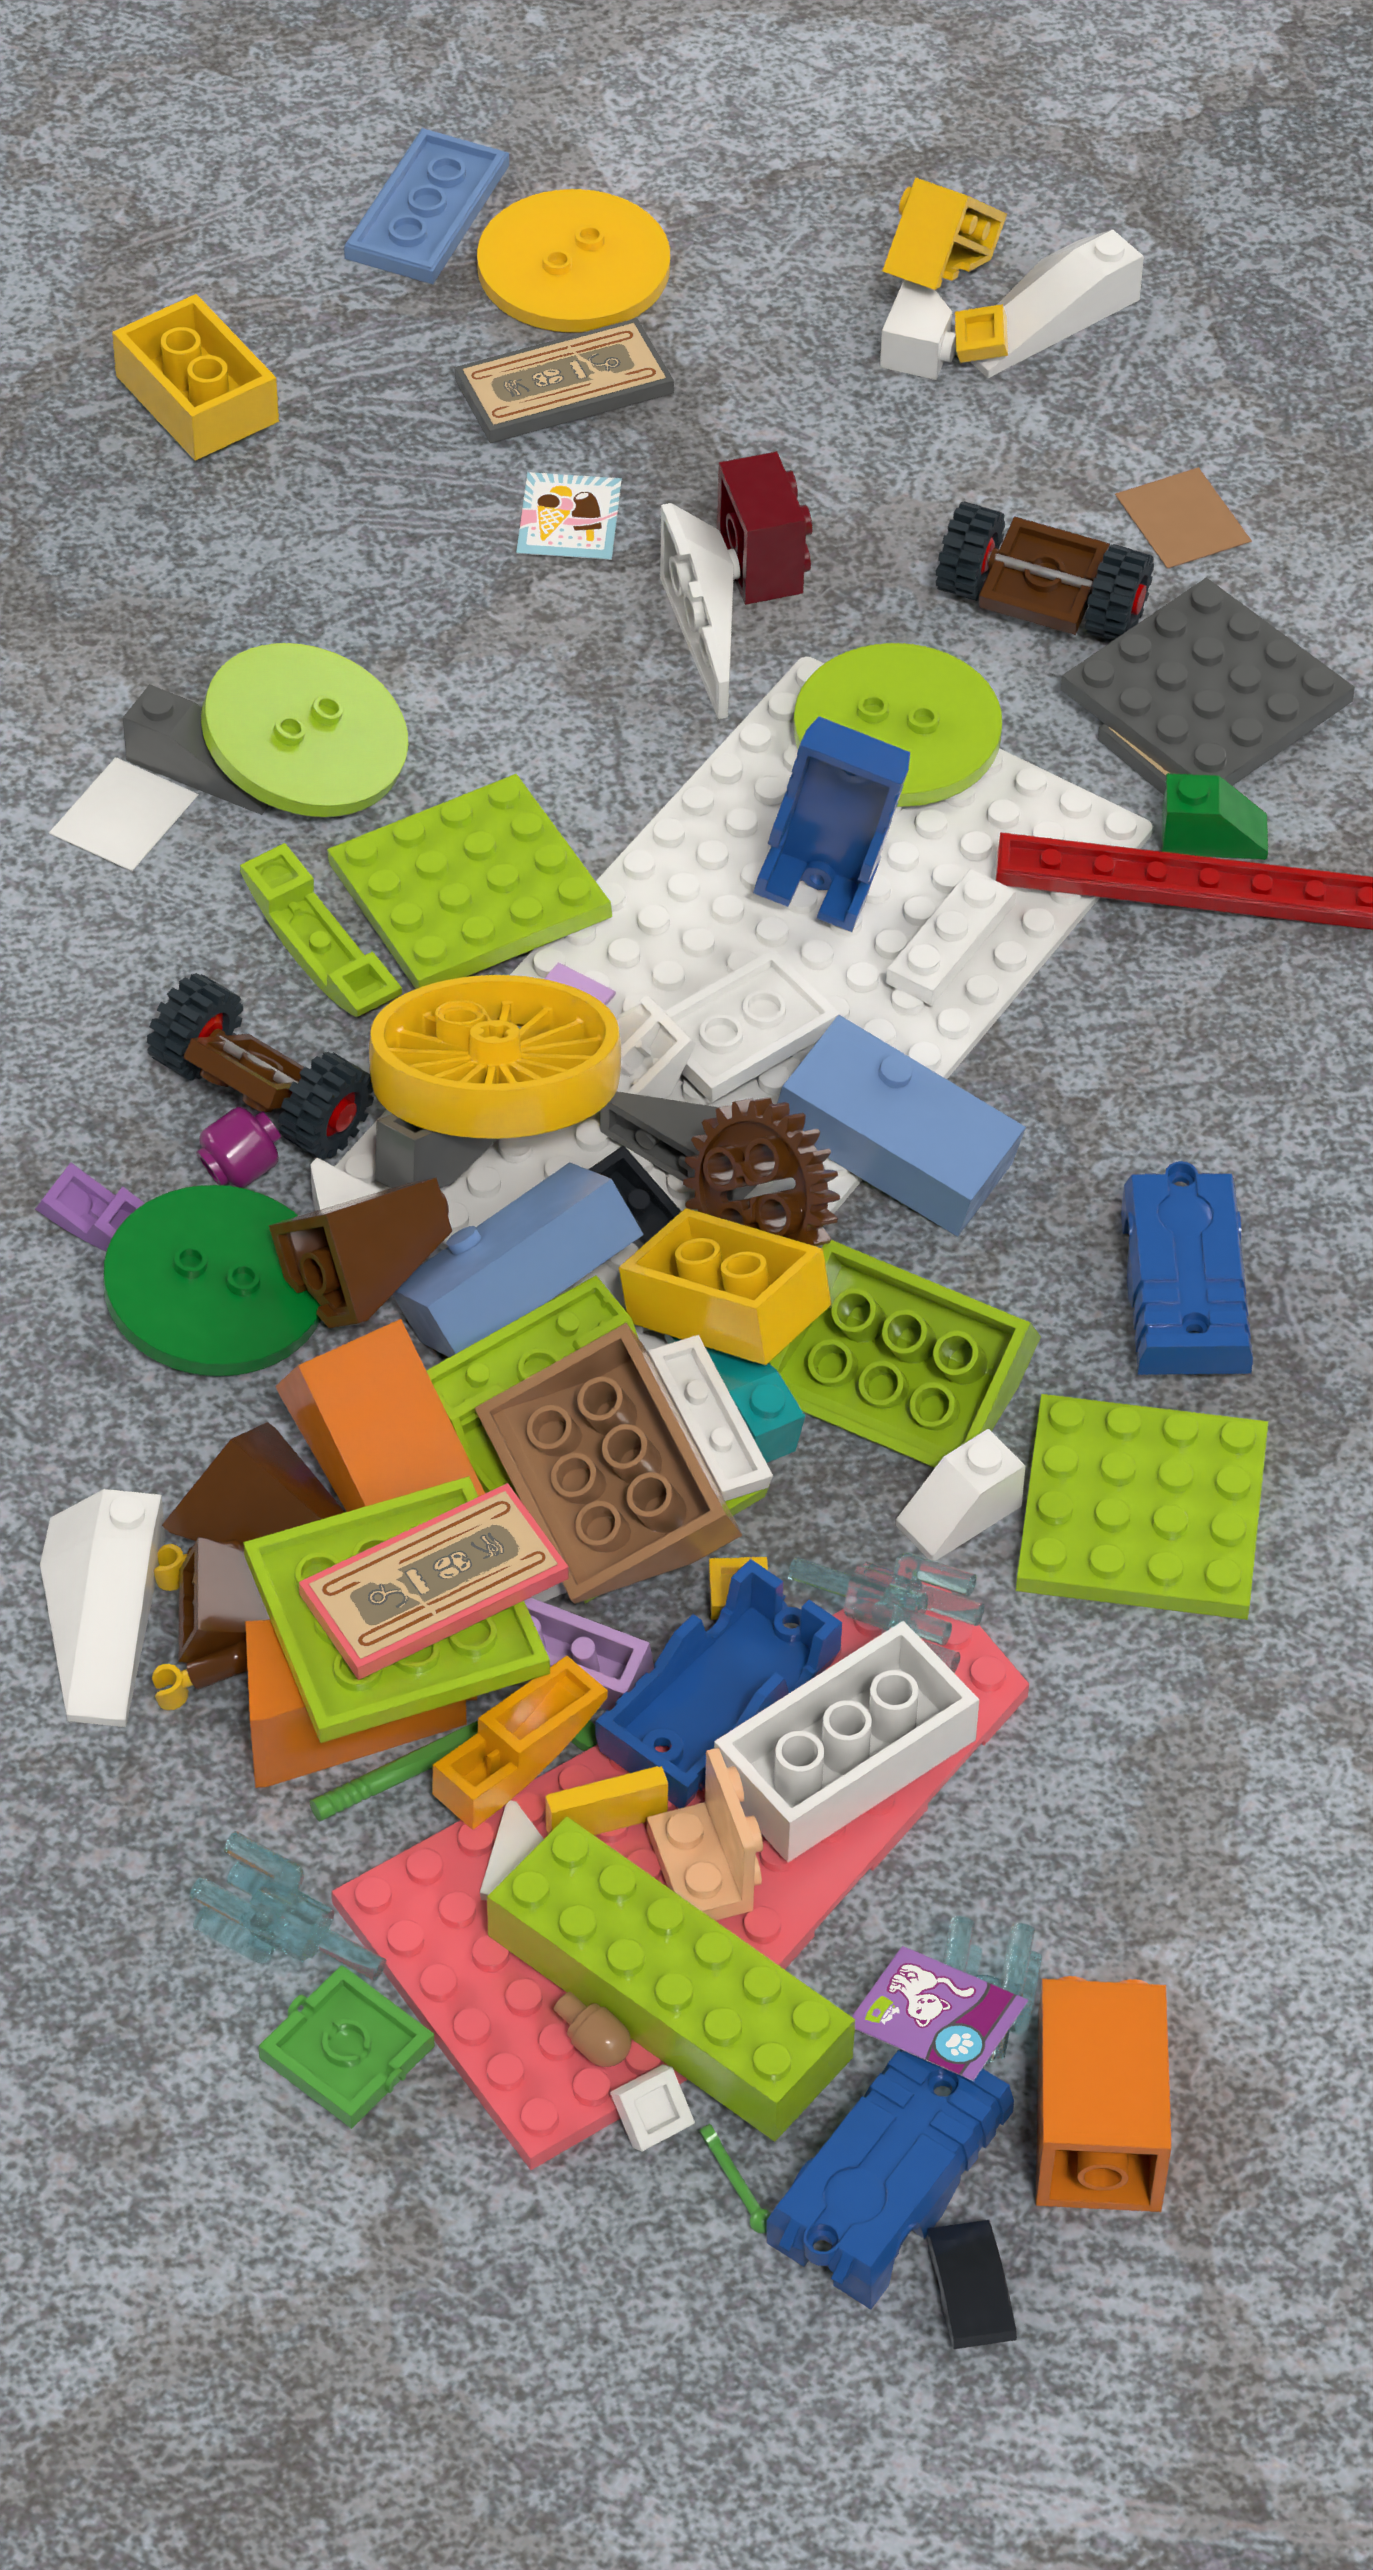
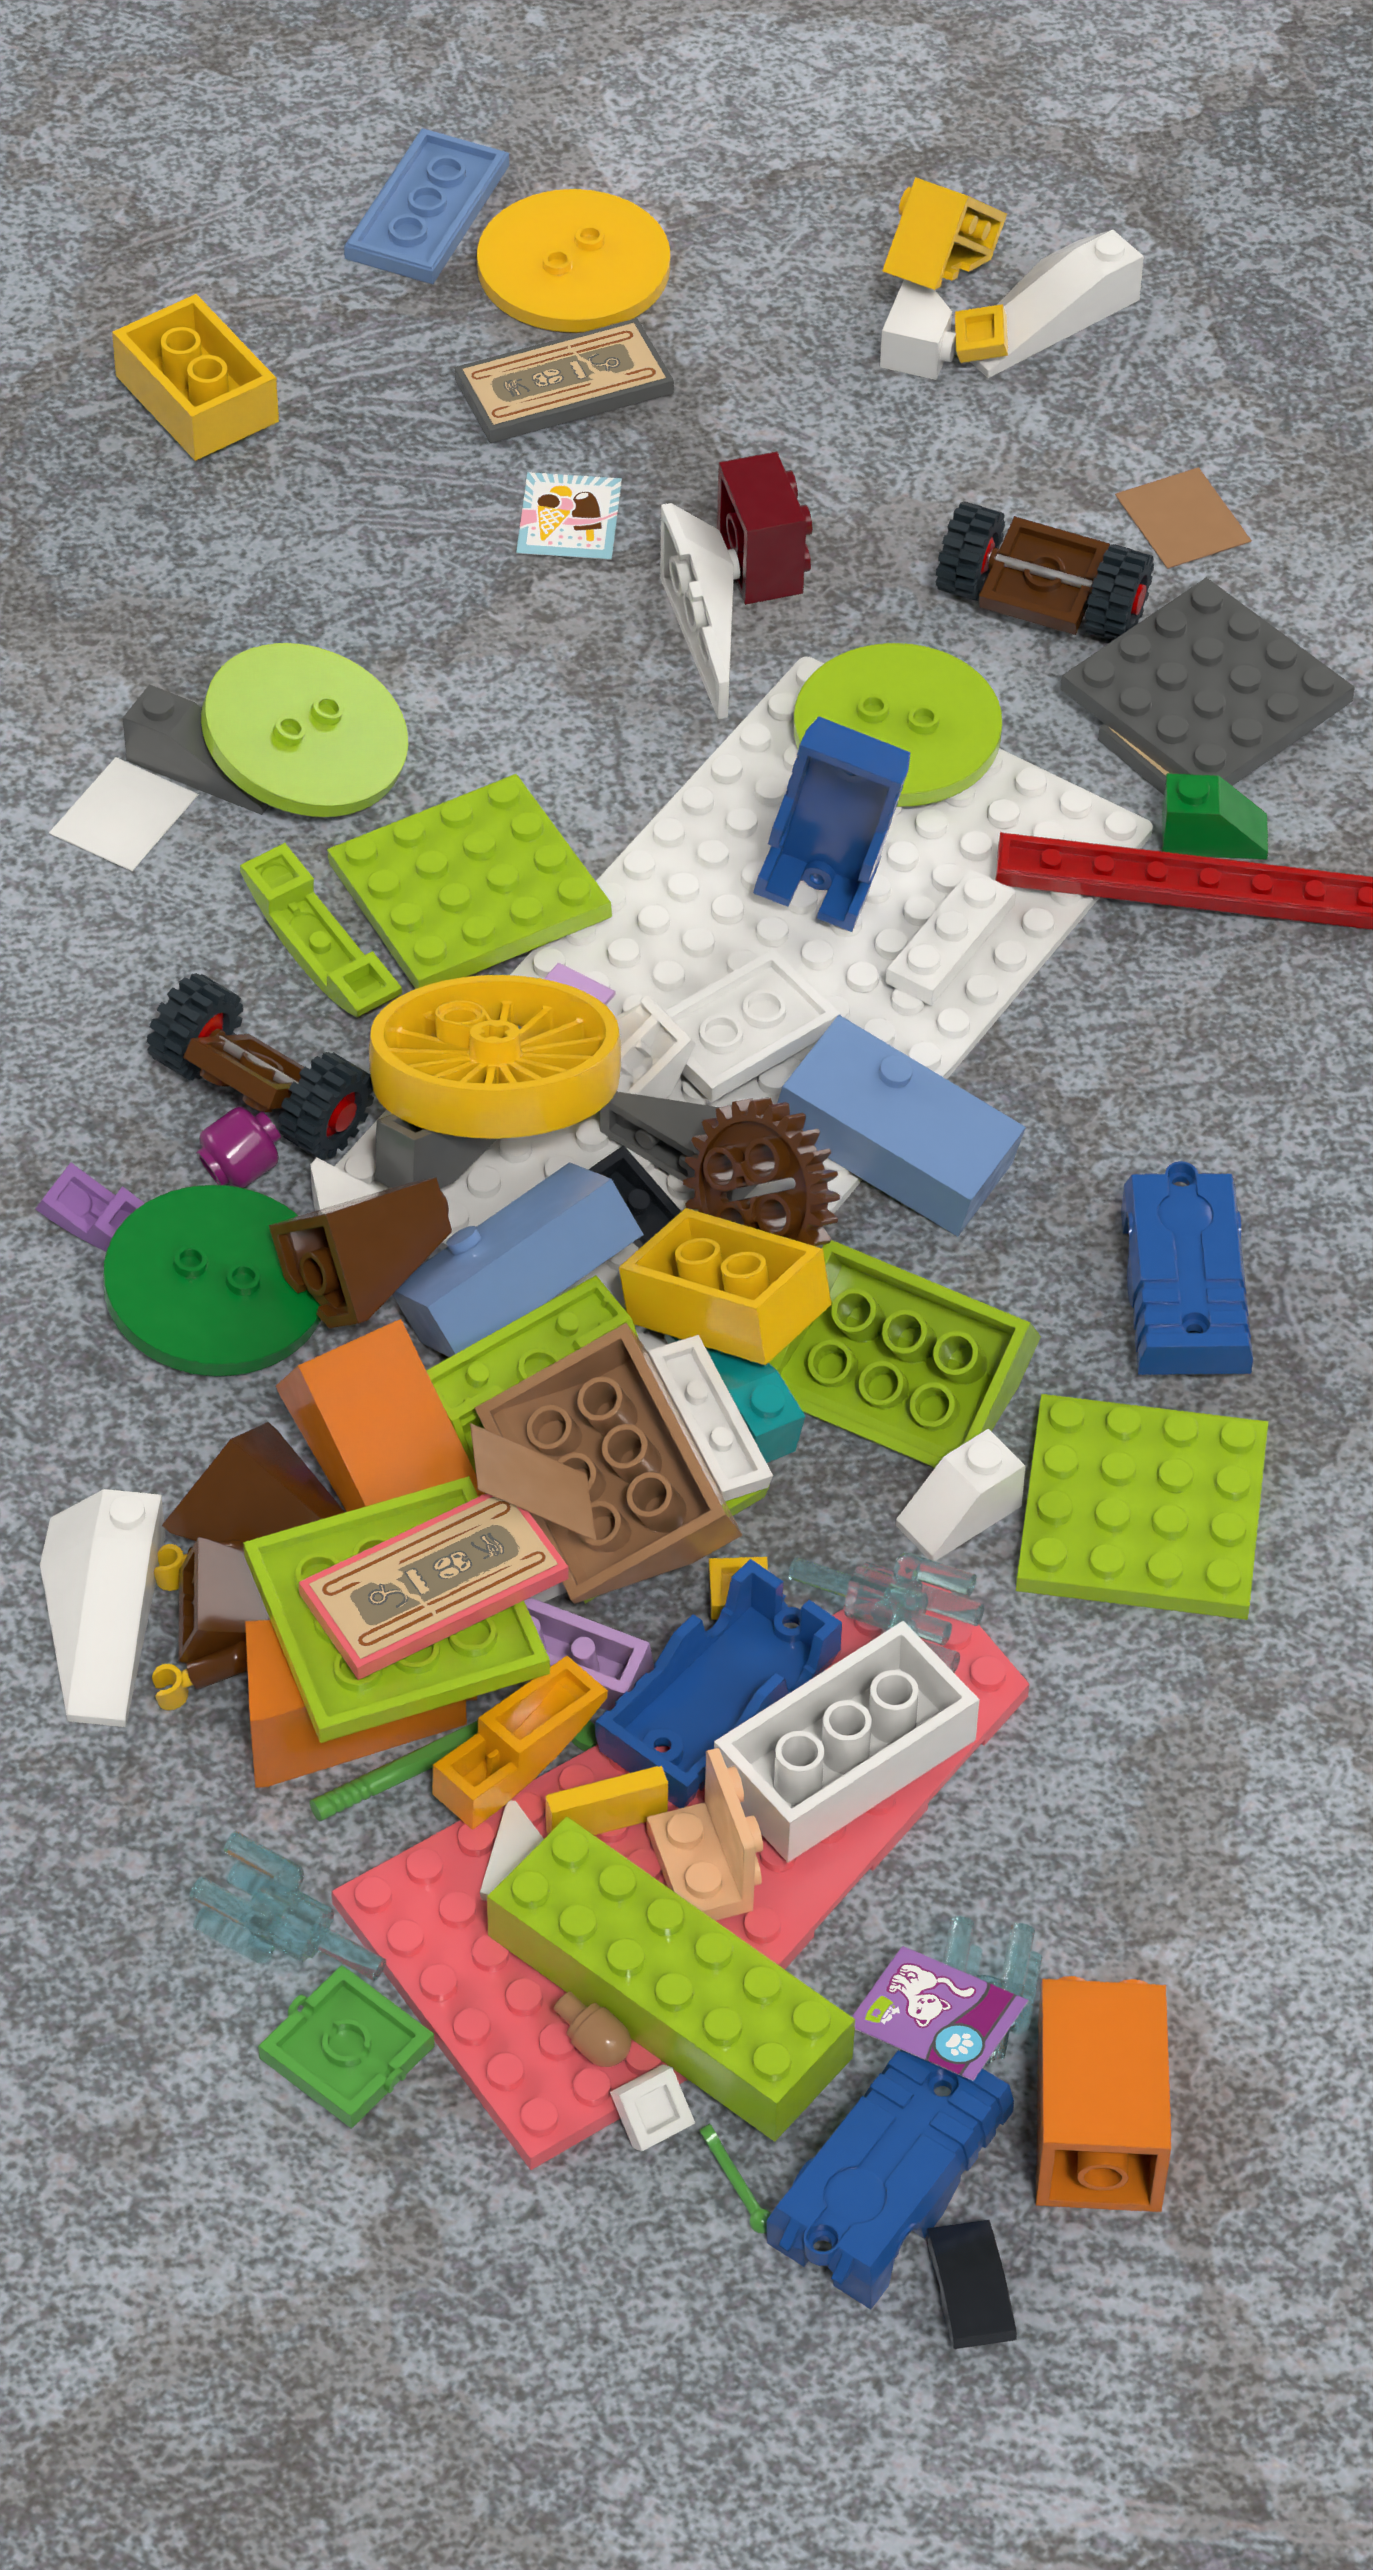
none -> medium nougat sticker [470,1423,596,1541]

